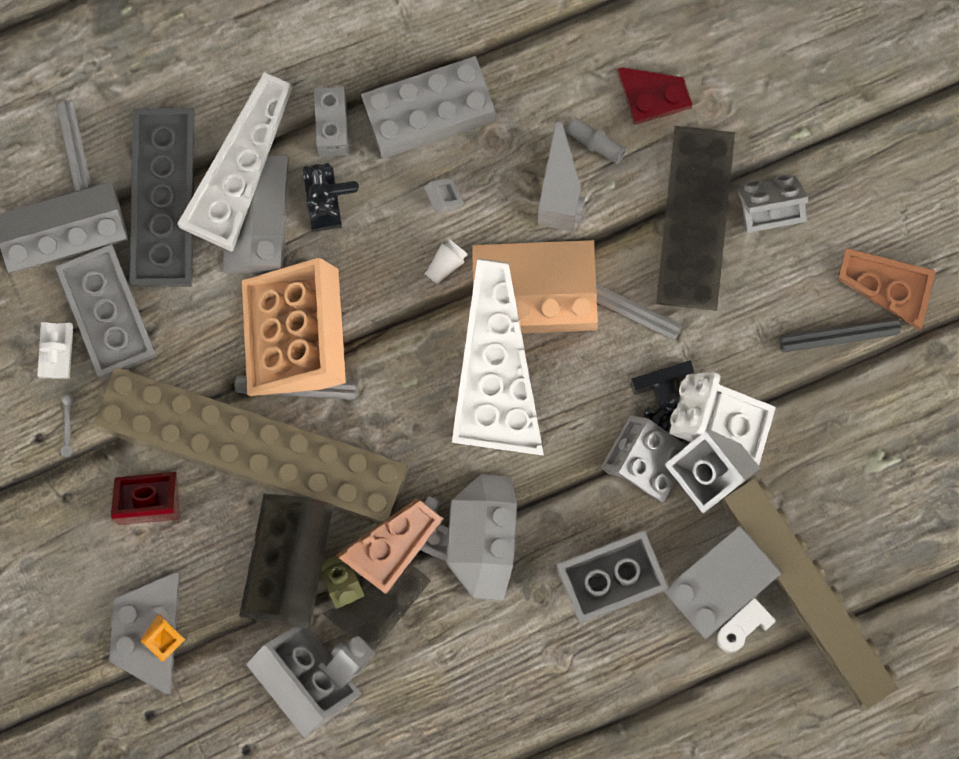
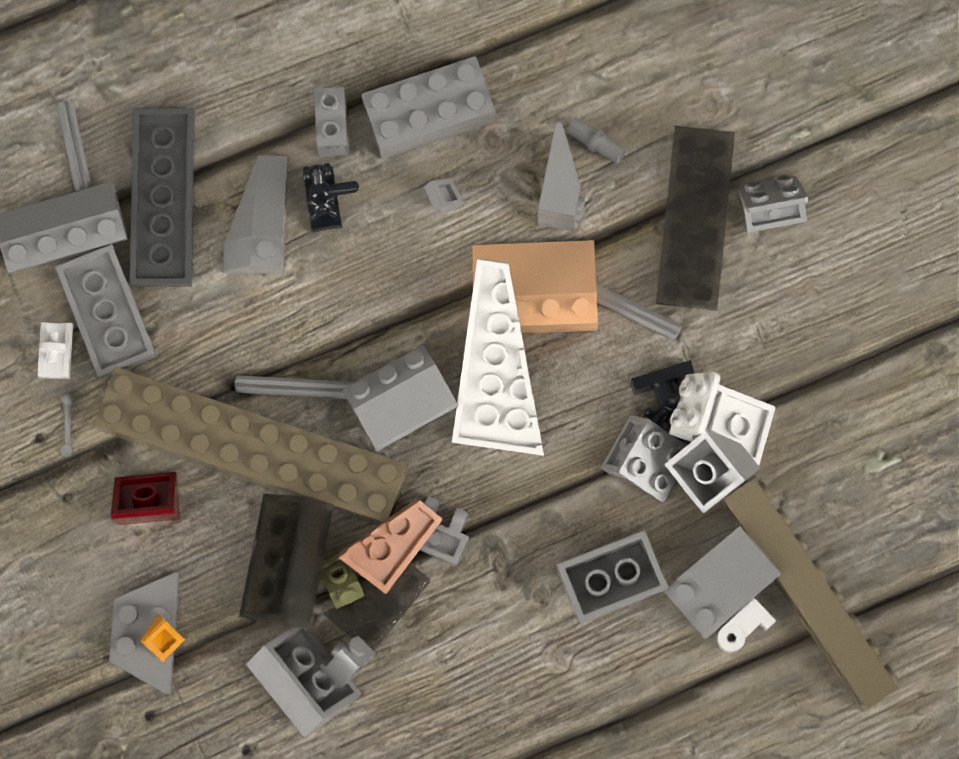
white wing [178,72,292,252] -> none
light nougat slope [242,258,346,396] -> none
white cone [424,239,468,285] -> none
light grey wedge [446,474,517,601] -> none
dark red wing [617,67,692,125] -> none
dark grey axle [780,317,901,352] -> none
nougat wing [838,248,936,331] -> none
none -> light grey slope [342,345,458,451]

